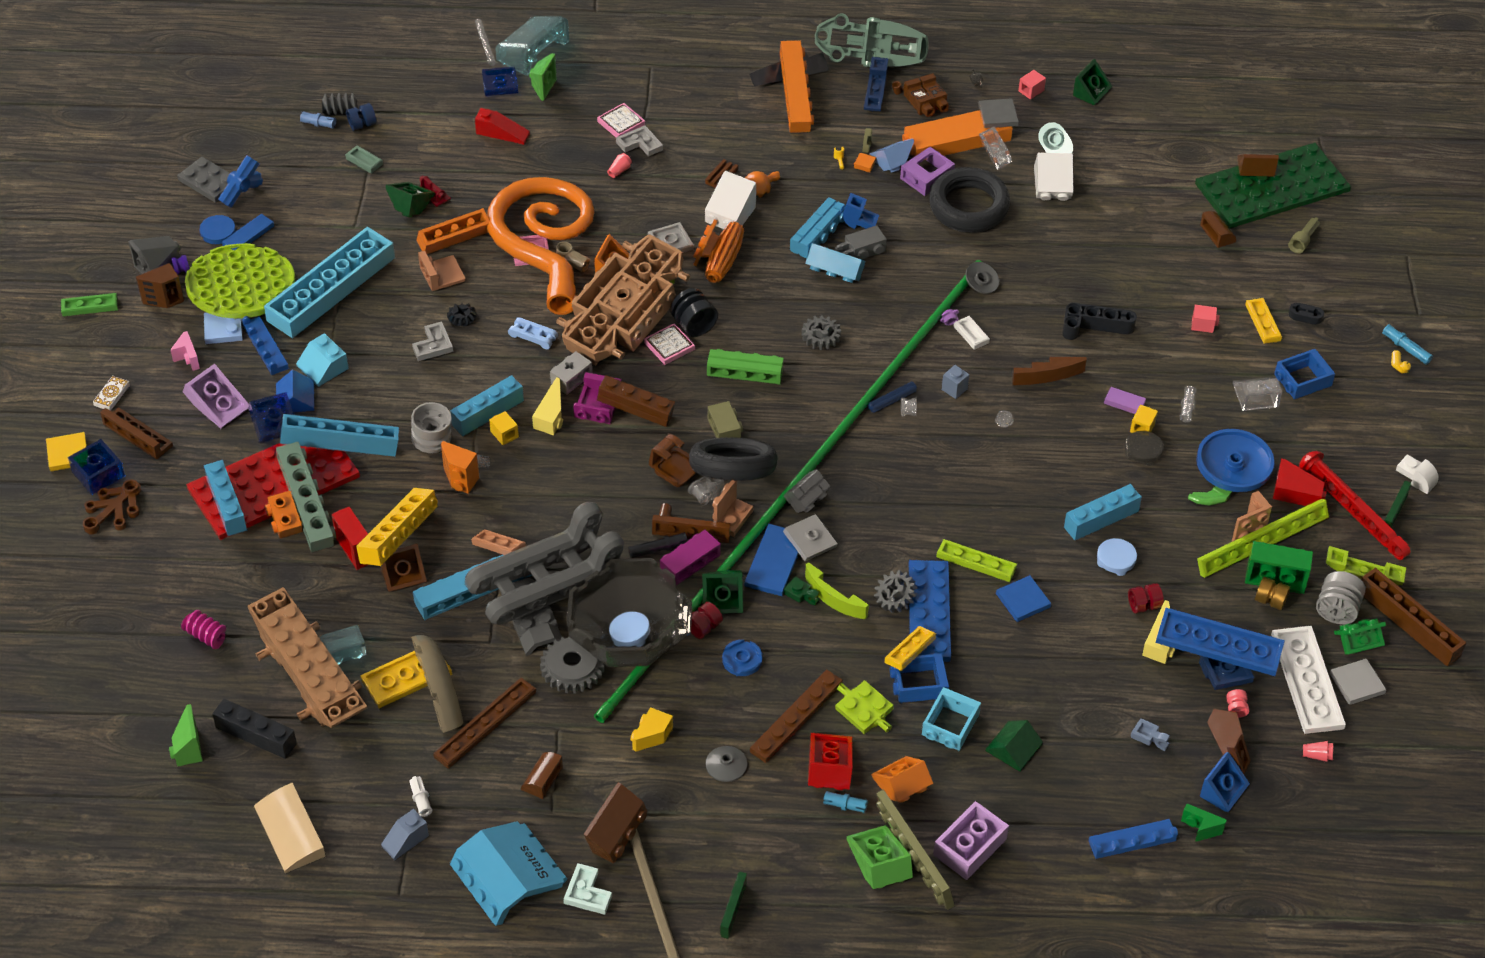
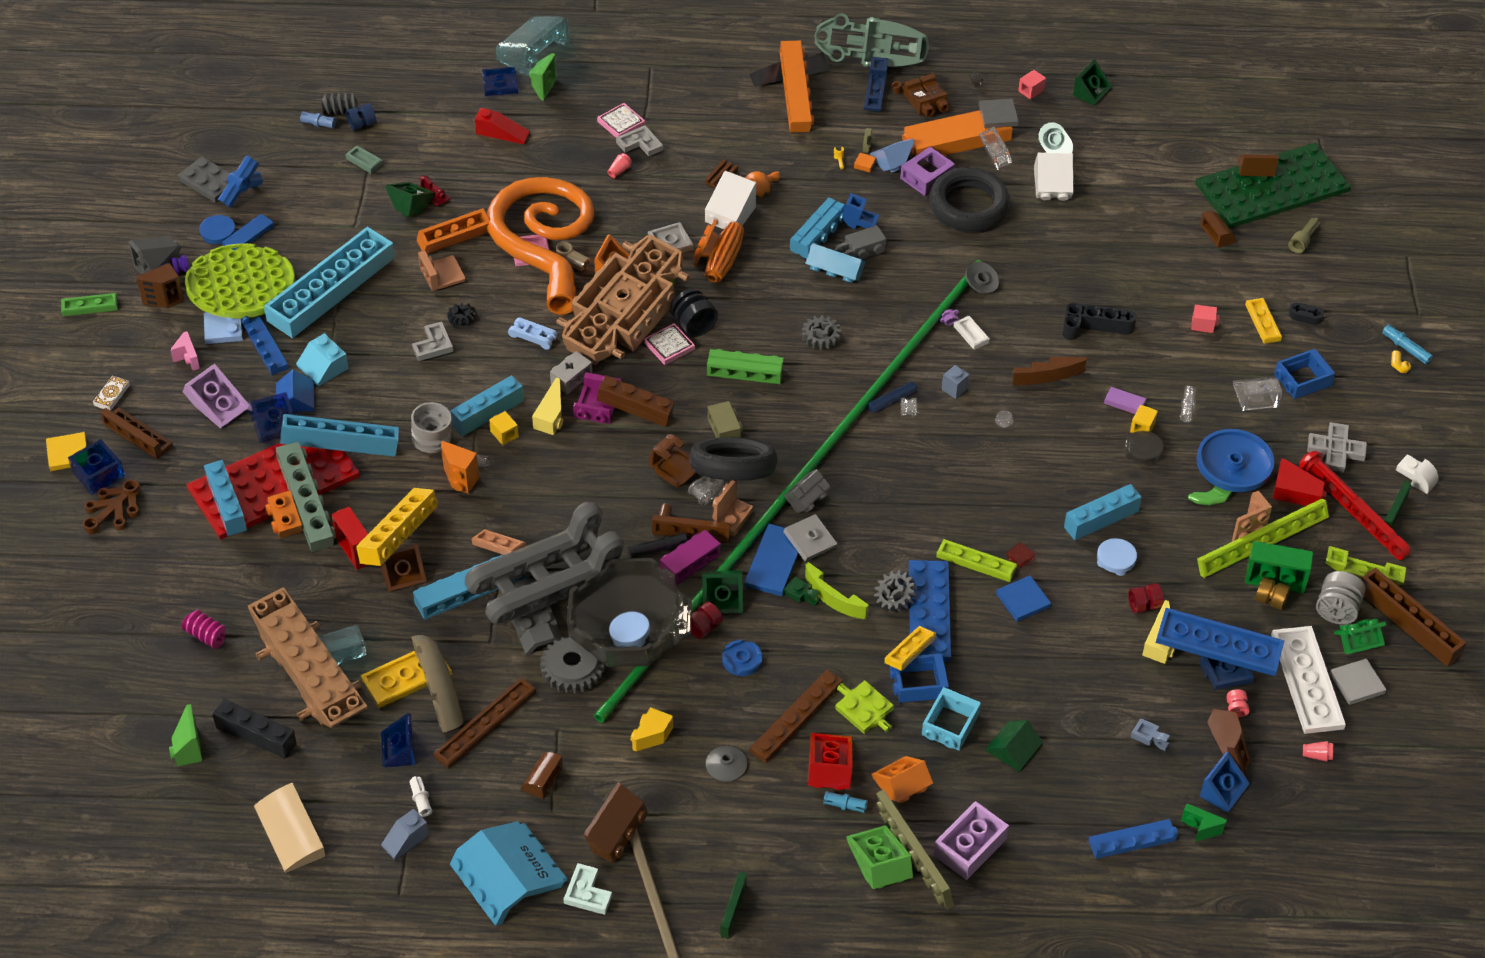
clear bar [475,19,496,66] -> none
none -> clear blue slope [381,713,415,768]
none -> clear red tile [1006,542,1035,568]
none -> light grey plate [1307,422,1367,472]

